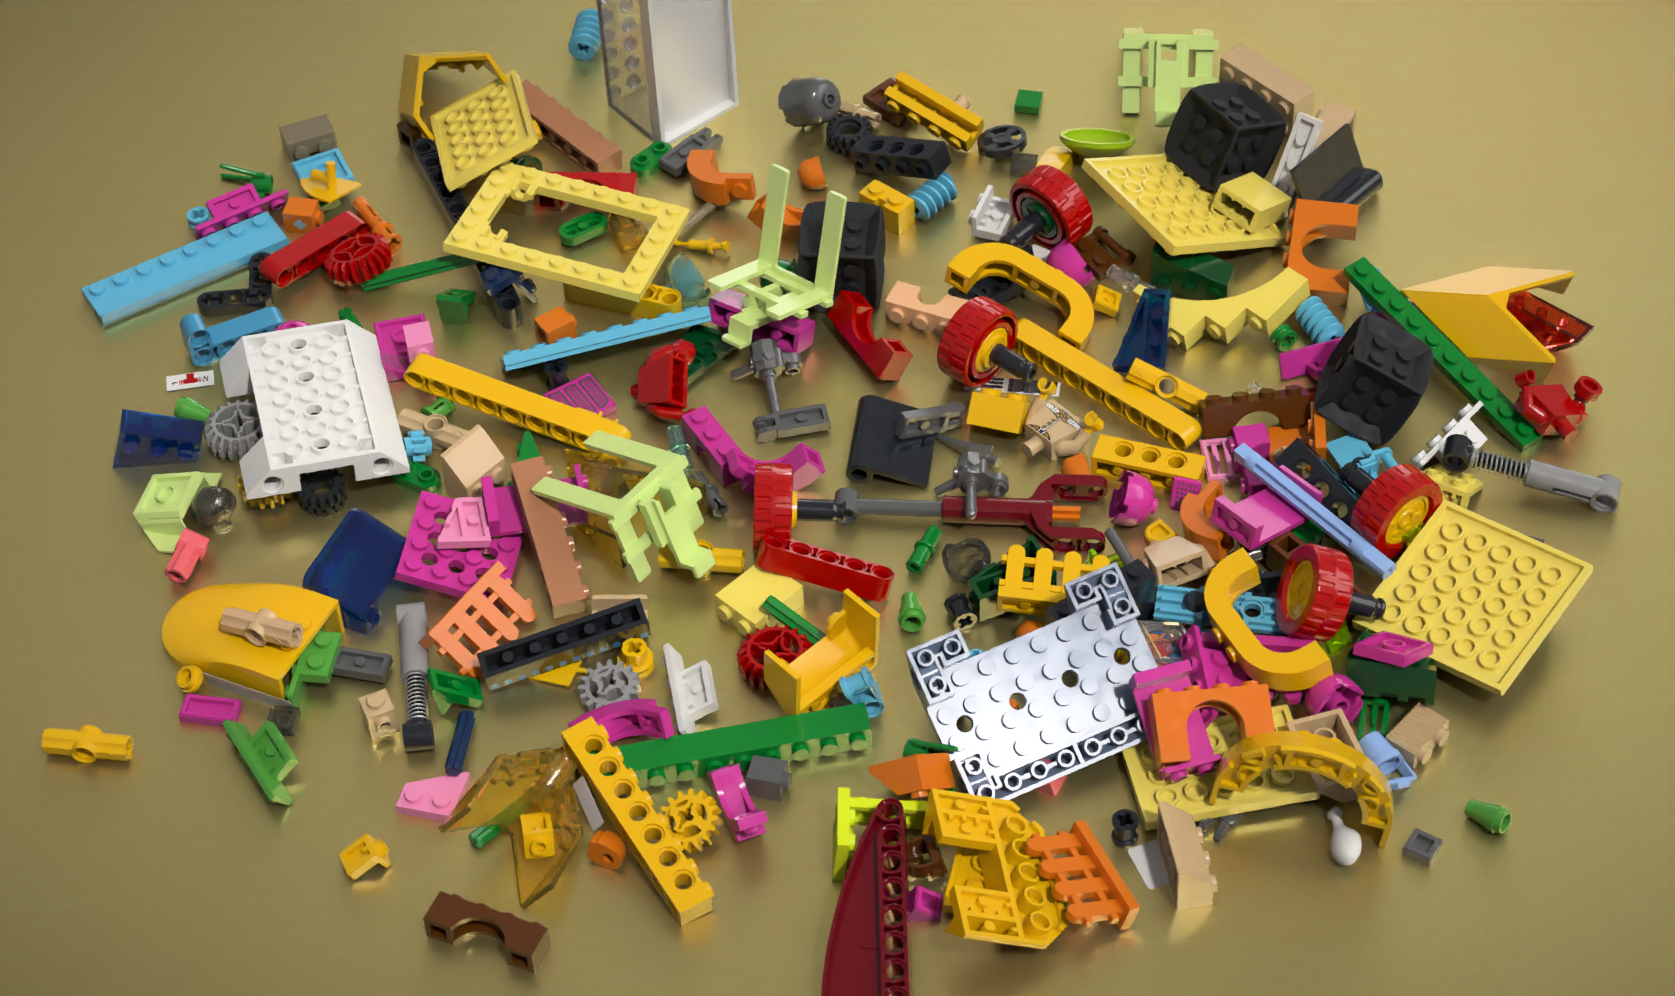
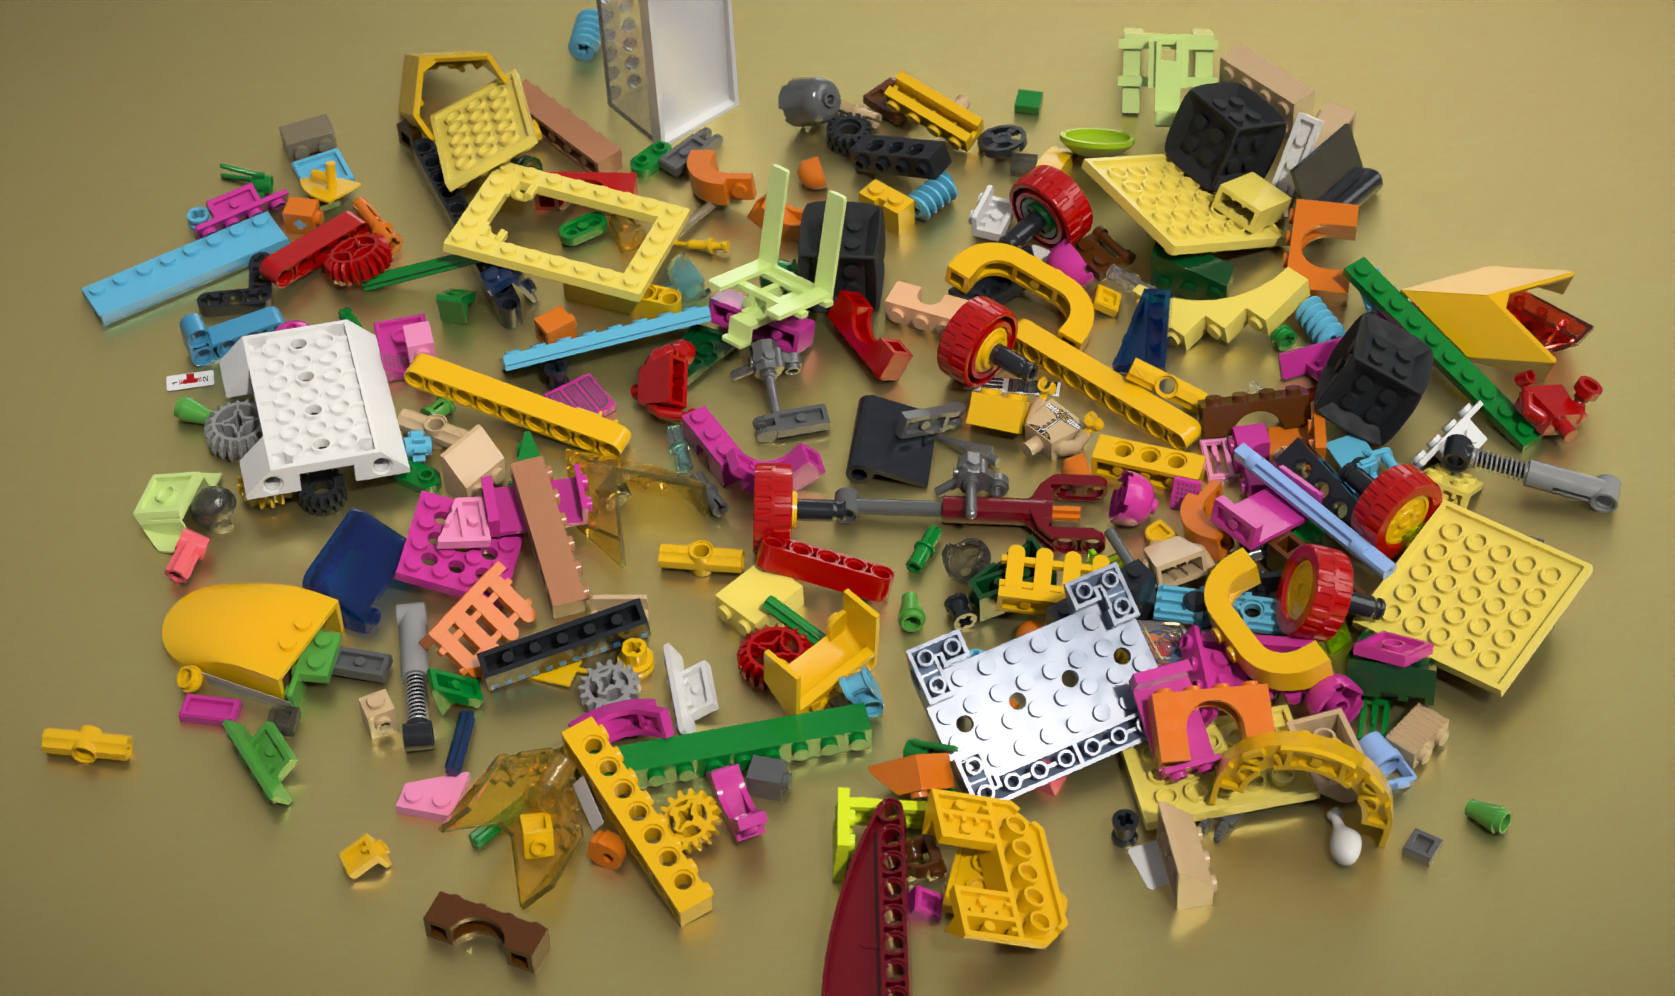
clear blue wedge [112,409,203,468] -> none
tan piece [220,607,304,648] -> none
yellowish green piece [532,430,716,582] -> none
orange fence [1024,820,1140,930] -> none

